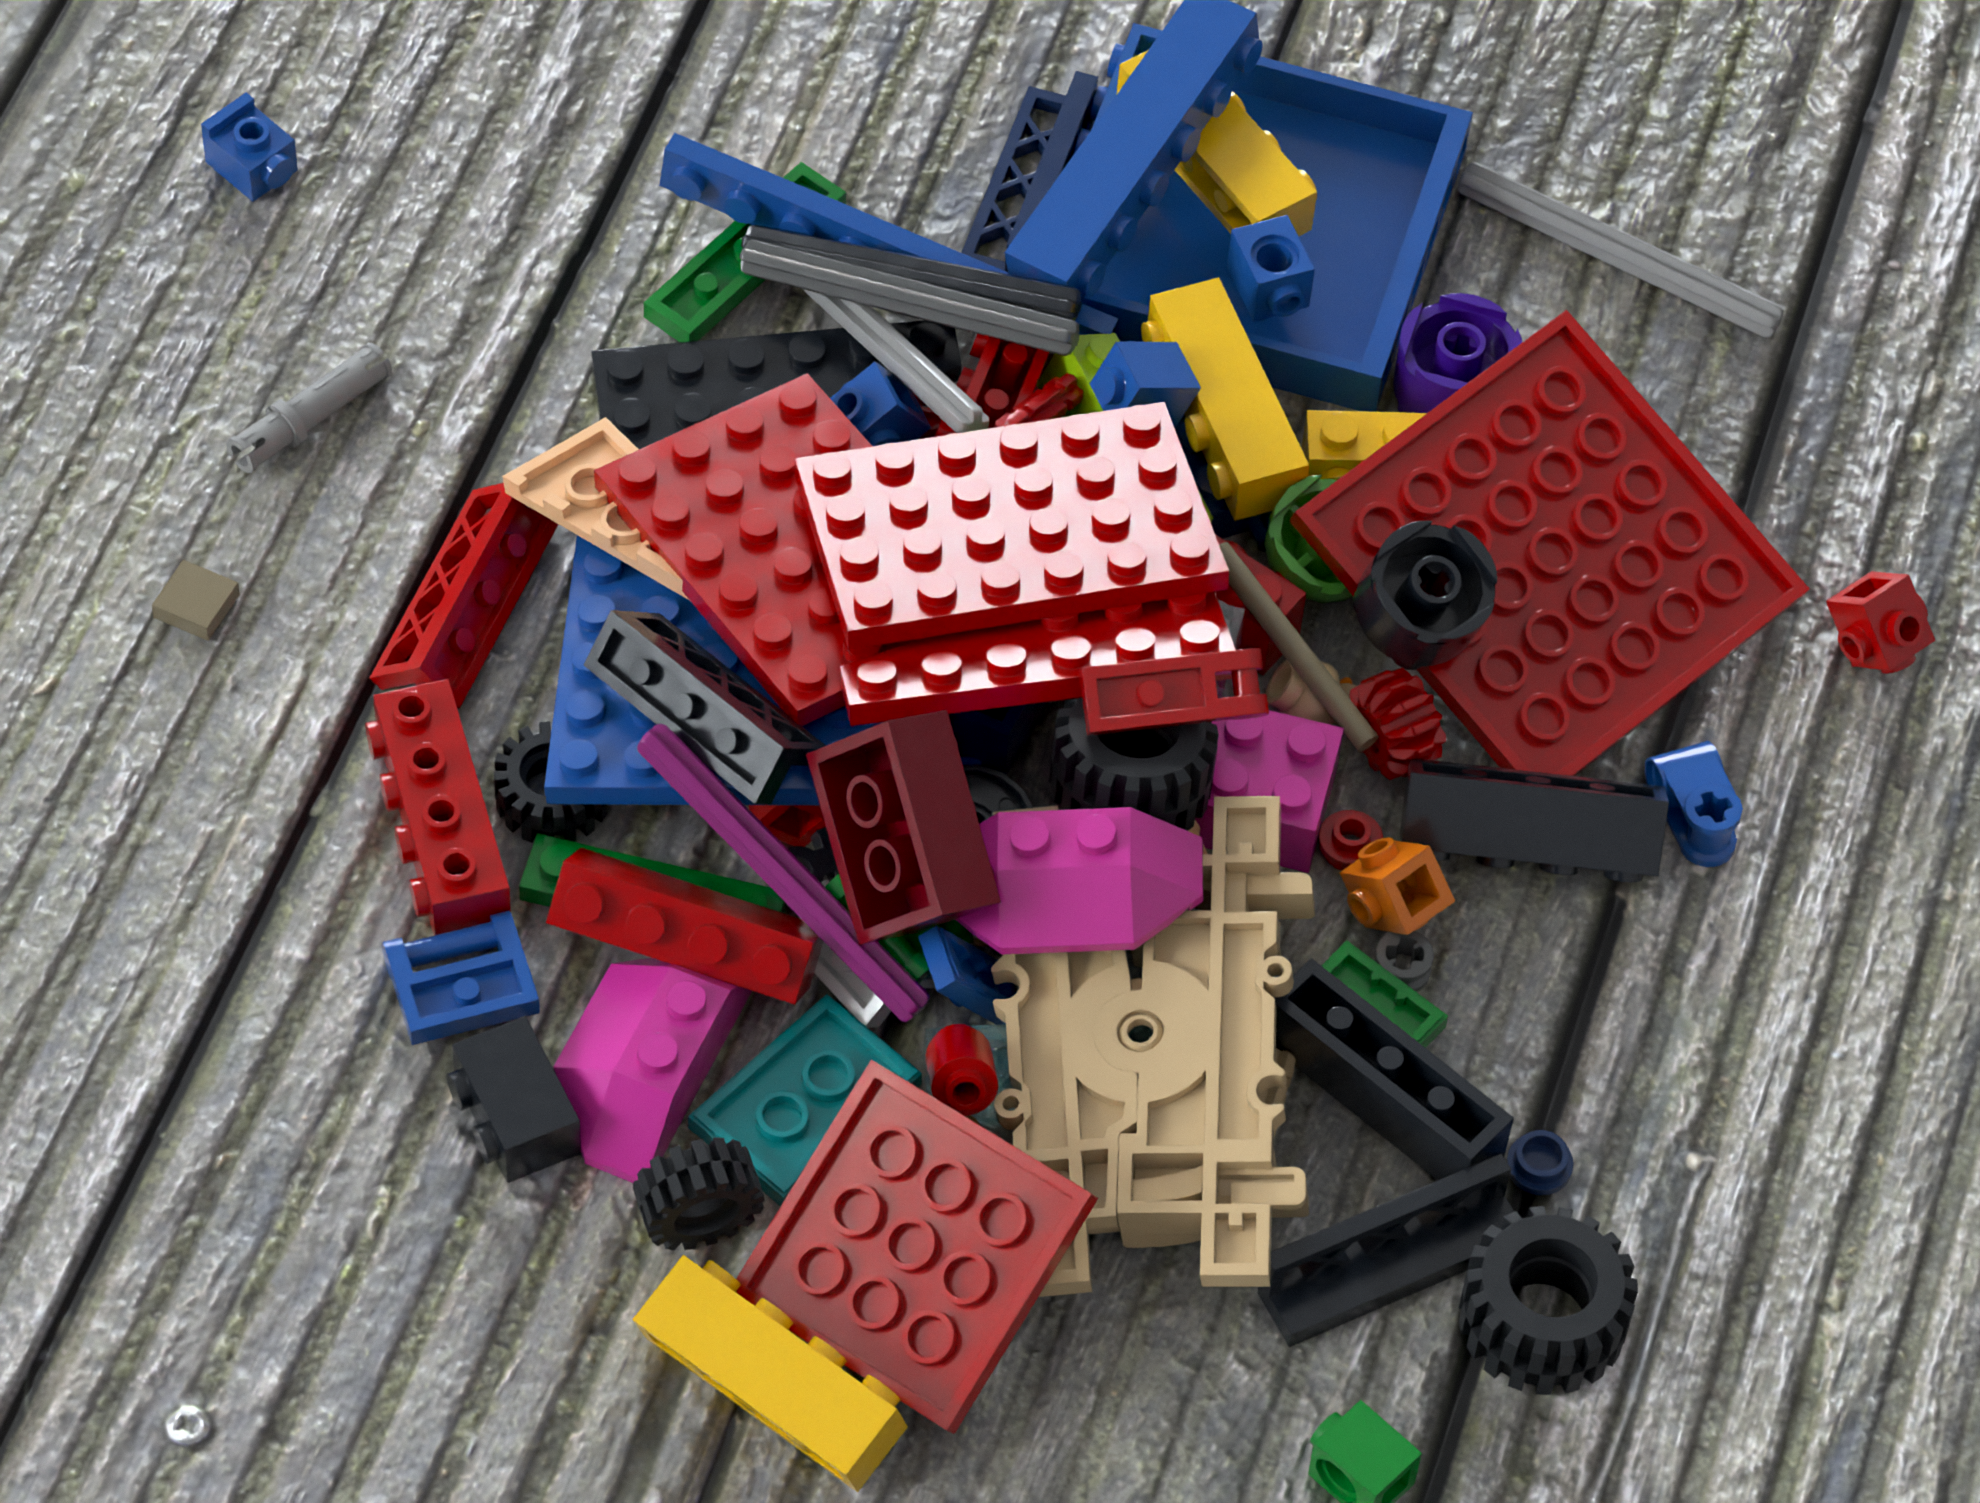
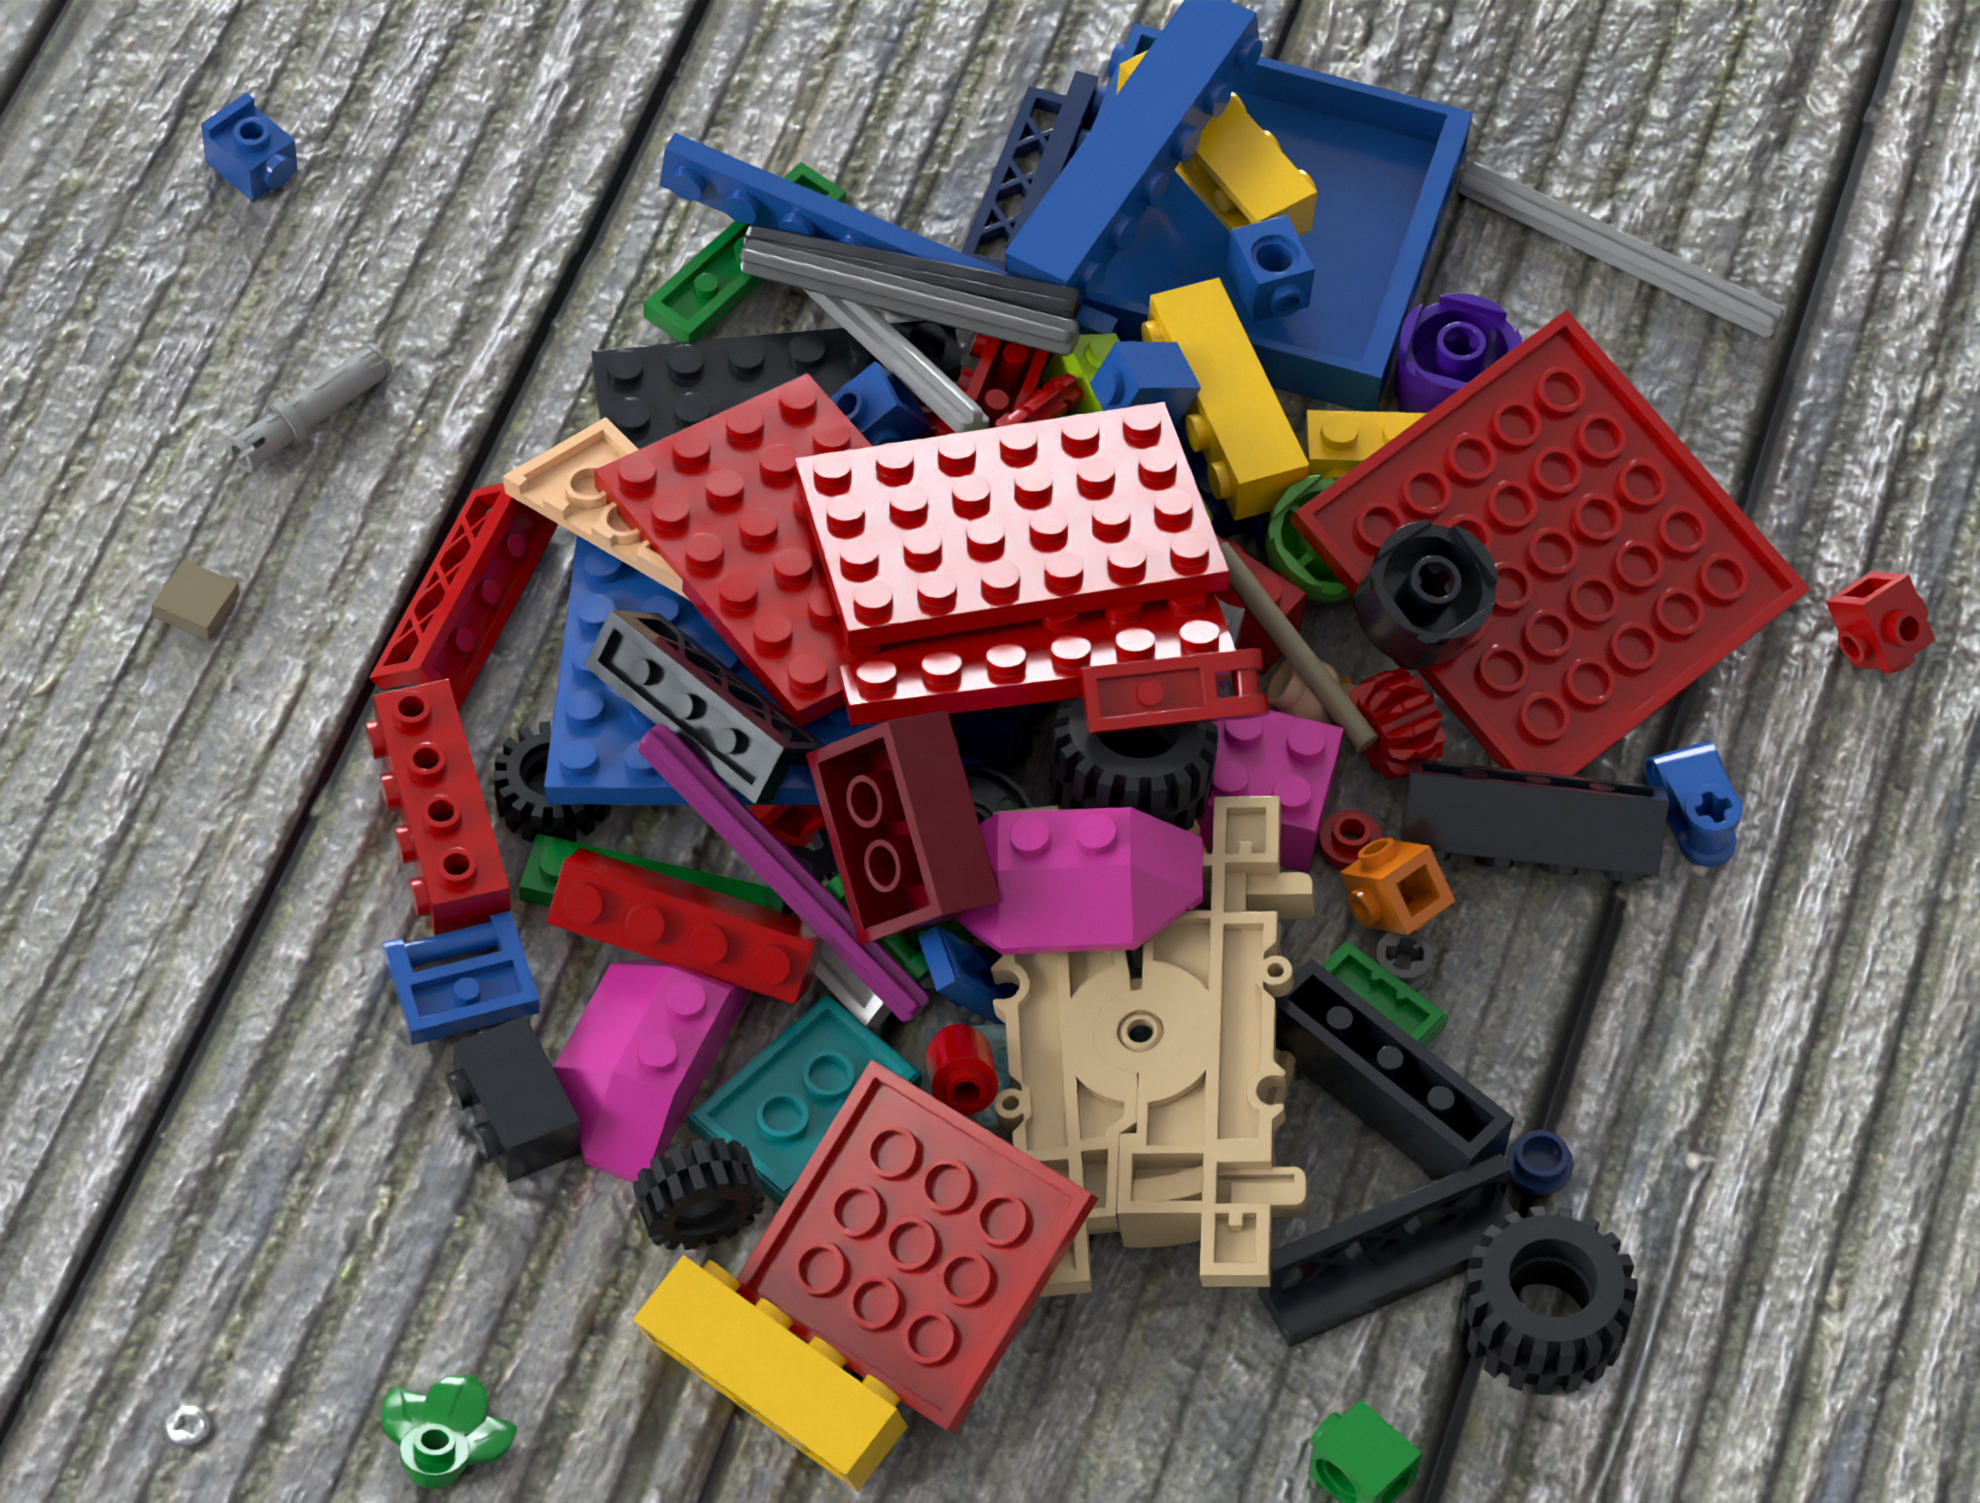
none -> green plate [381,1374,517,1489]

